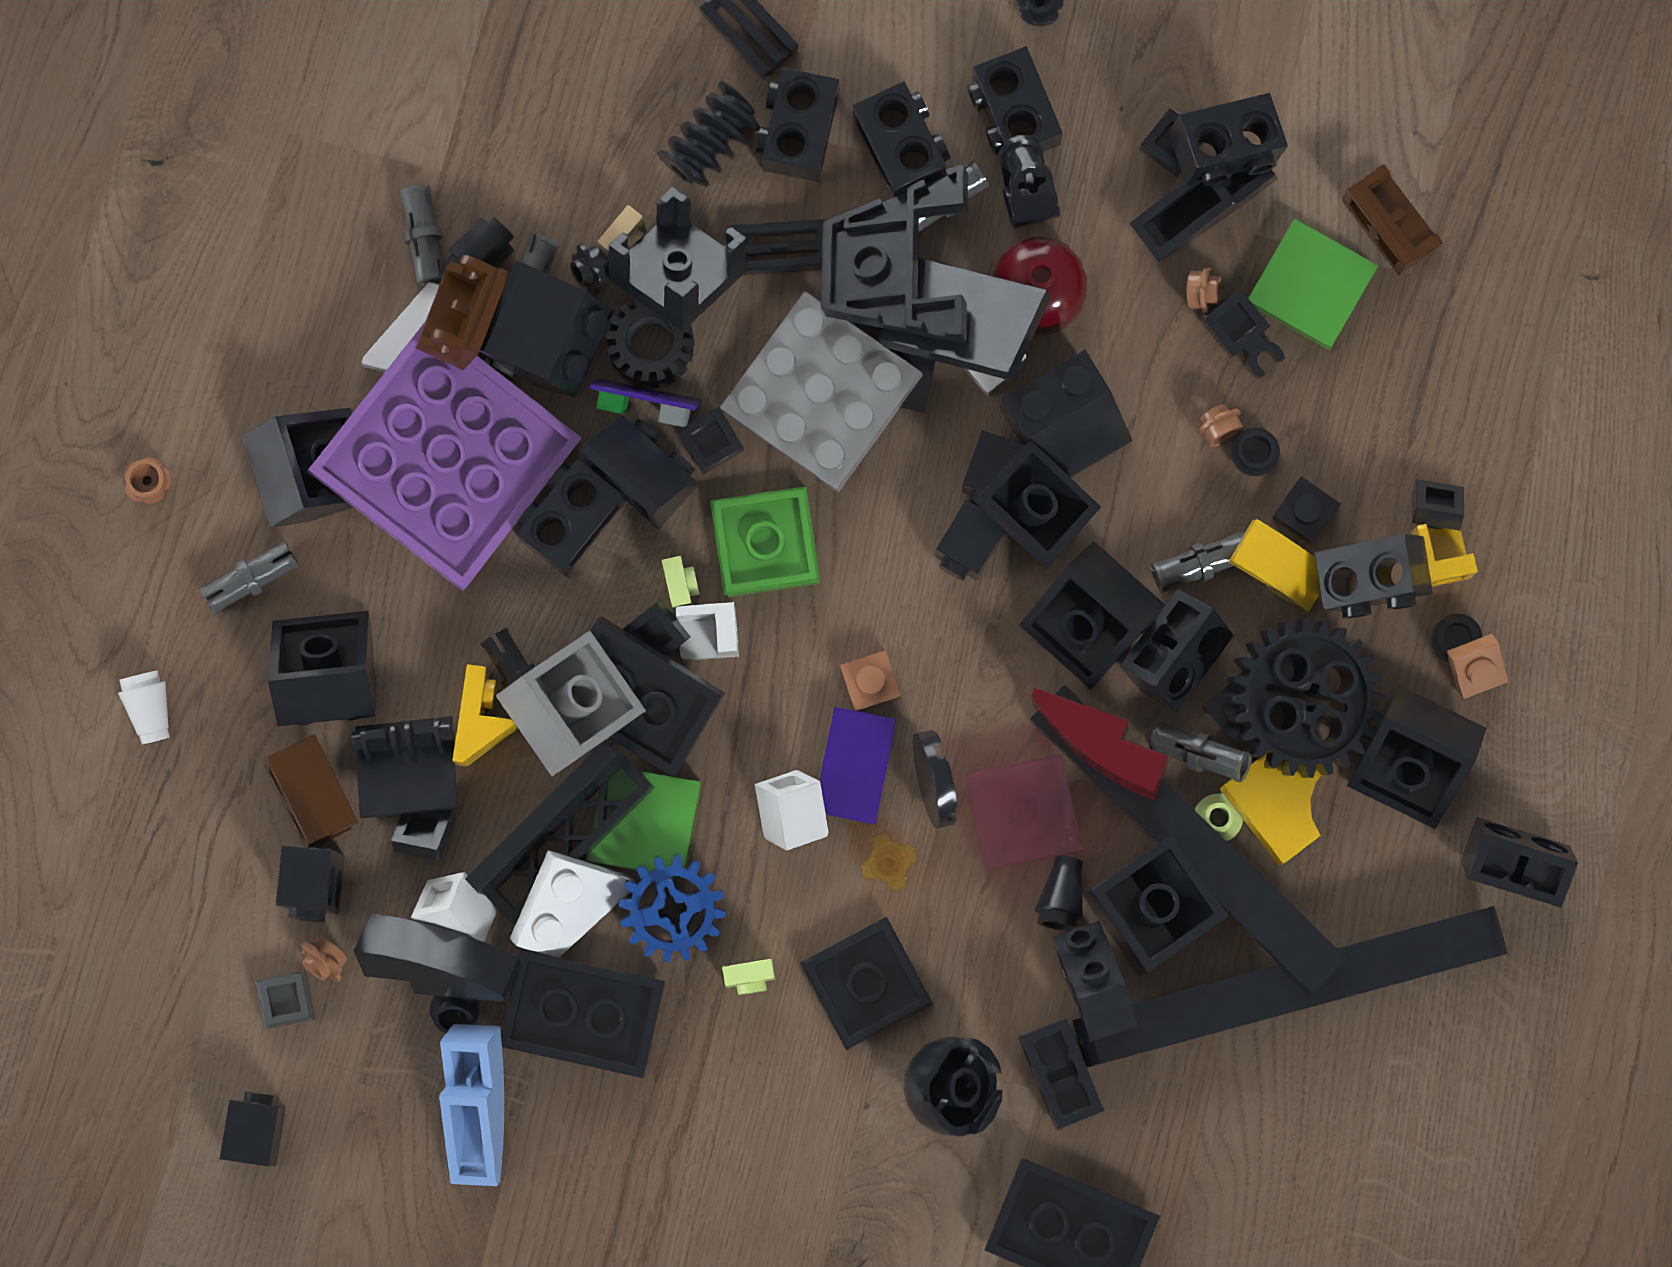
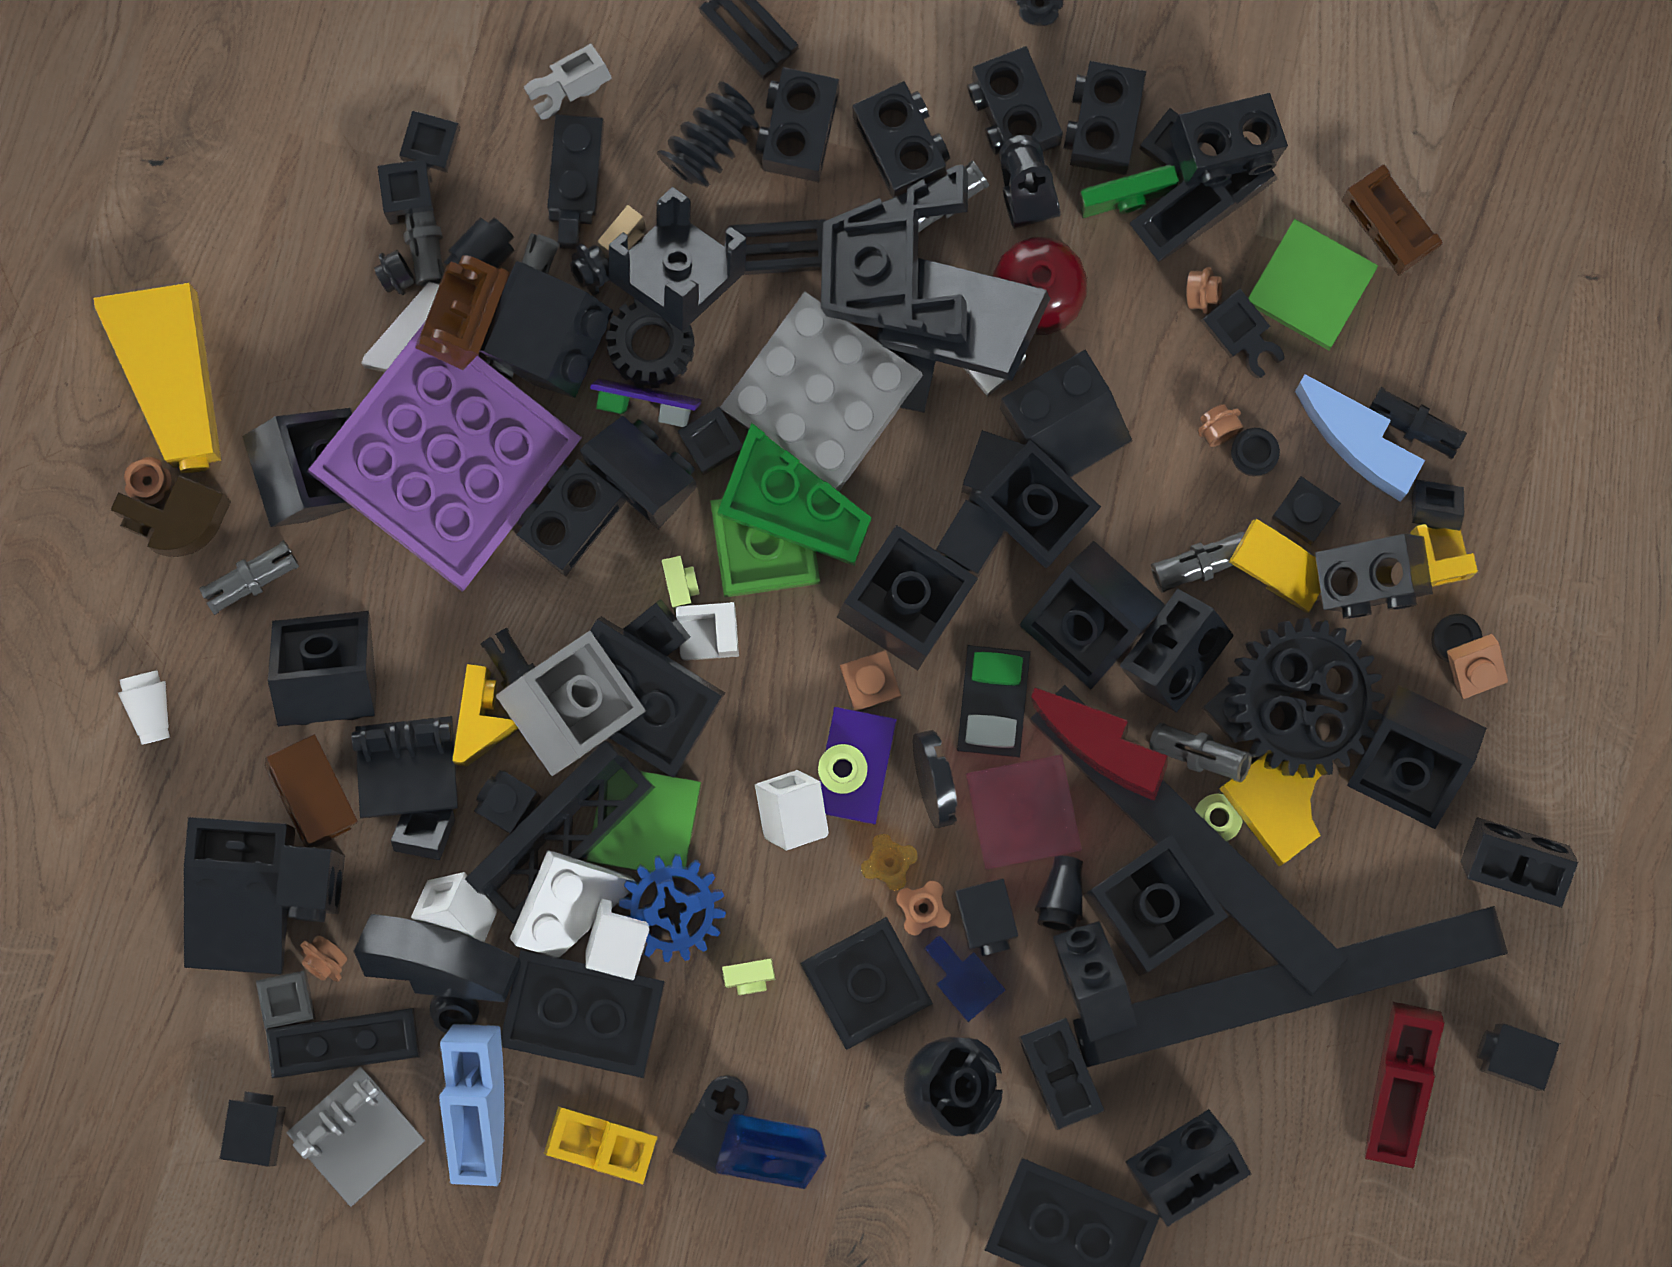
none -> yellow slope [93,283,221,473]
none -> dark brown brick [111,475,231,557]
none -> black slope [184,817,296,975]
none -> black tile [266,1008,420,1078]
none -> light grey hinge [286,1067,426,1207]
none -> black plate [374,250,416,295]
none -> black panel [377,159,434,225]
none -> black plate [399,110,460,173]
none -> black brick [474,770,542,834]
none -> light grey plate [524,44,612,119]
none -> yellow slope [543,1106,657,1184]
none -> black hinge [547,114,604,249]
none -> white panel [585,898,649,980]
none -> black piece [672,1075,749,1174]
none -> clear blue slope [716,1114,826,1189]
none -> green wing [717,423,872,566]
none -> yellowish green plate [818,744,867,794]
none -> black slope [837,525,978,671]
none -> nougat plate [896,881,951,936]
none -> clear blue plate [924,935,1006,1022]
none -> black brick [955,878,1018,956]
none -> piece [957,645,1030,758]
none -> black brick [1063,61,1146,175]
none -> green plate [1078,164,1179,218]
none -> black brick [1125,1109,1251,1227]
none -> light blue slope [1295,374,1425,501]
none -> dark red slope [1364,1002,1445,1169]
none -> black pin [1369,386,1467,460]
none -> black brick [1477,1023,1560,1091]

